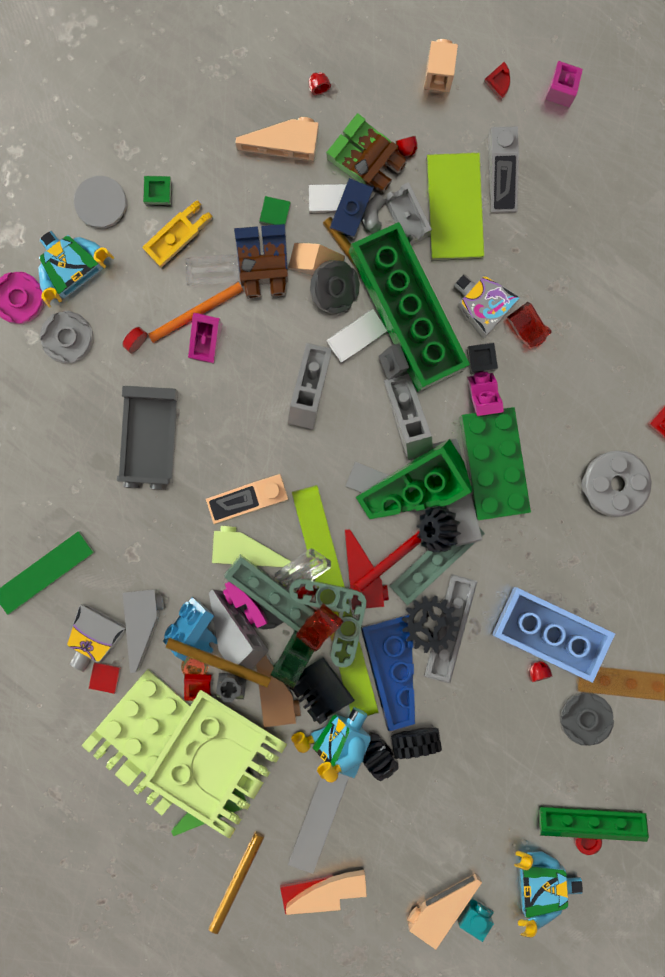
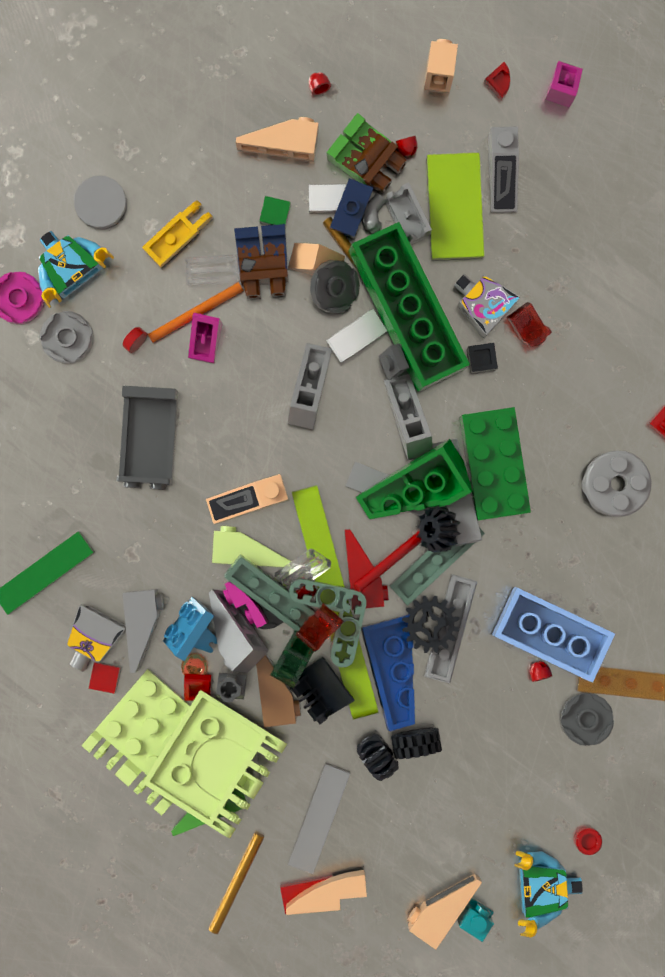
green plate [143,176,171,205] -> none
pearl gold bar [165,638,271,688] -> none
torso [291,707,371,782] -> none
dark pink slope [467,372,504,416] -> none
green tile [539,807,649,842] -> none

